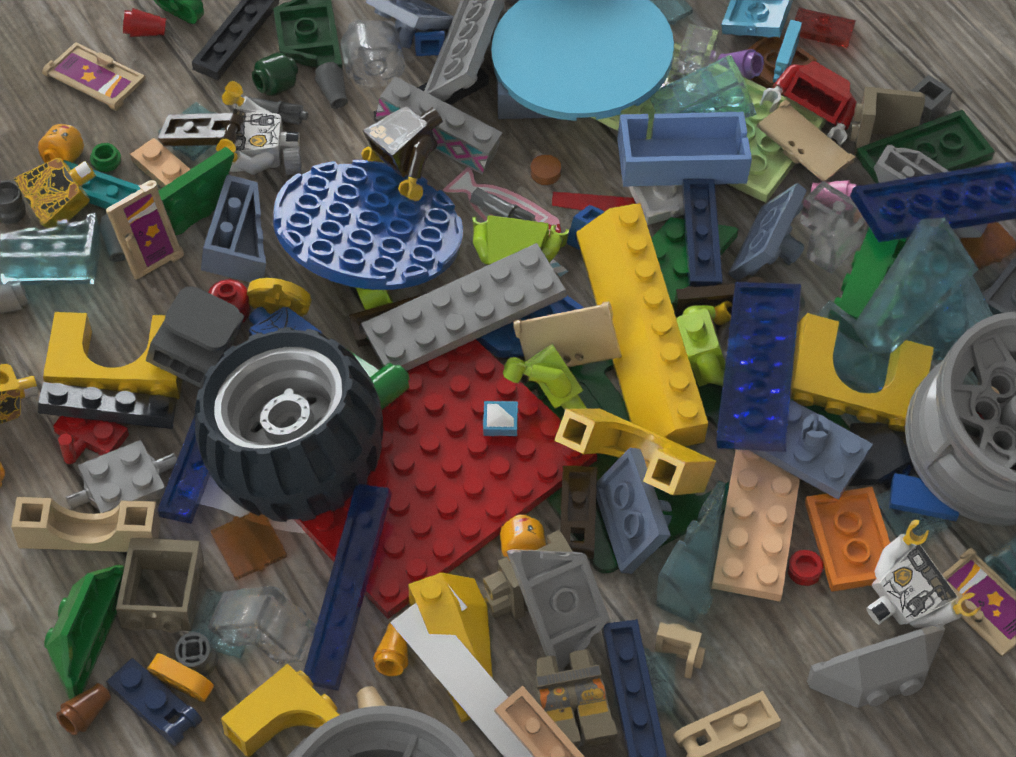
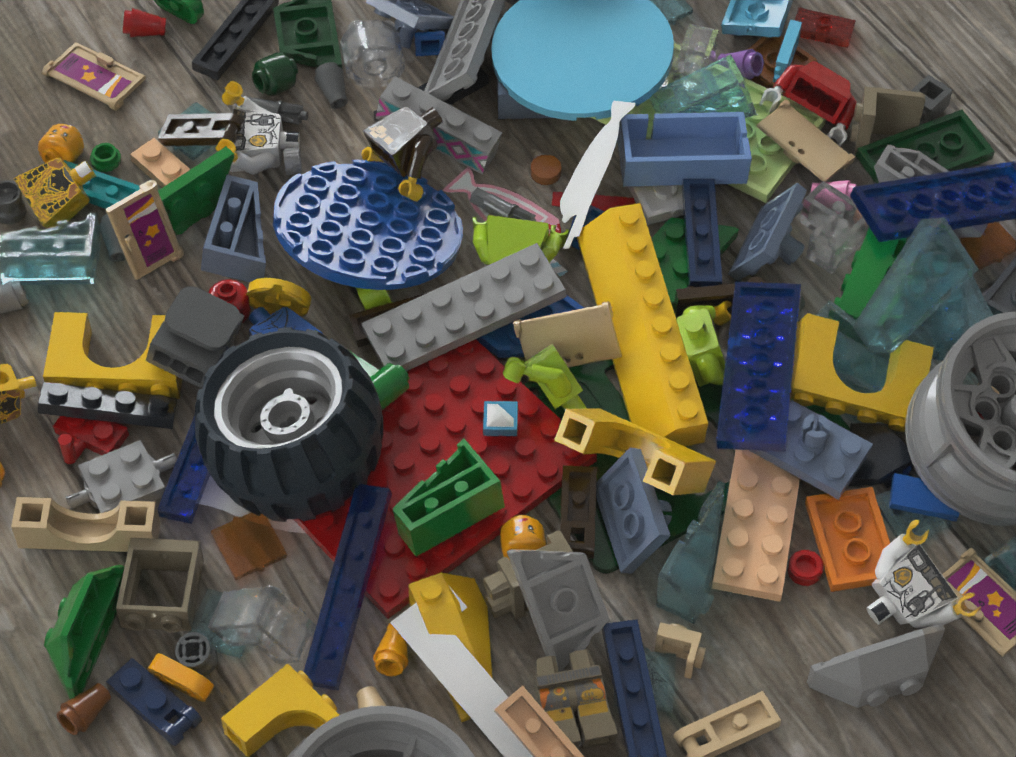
none -> green wedge [392,438,505,557]
none -> white sticker [560,101,636,249]

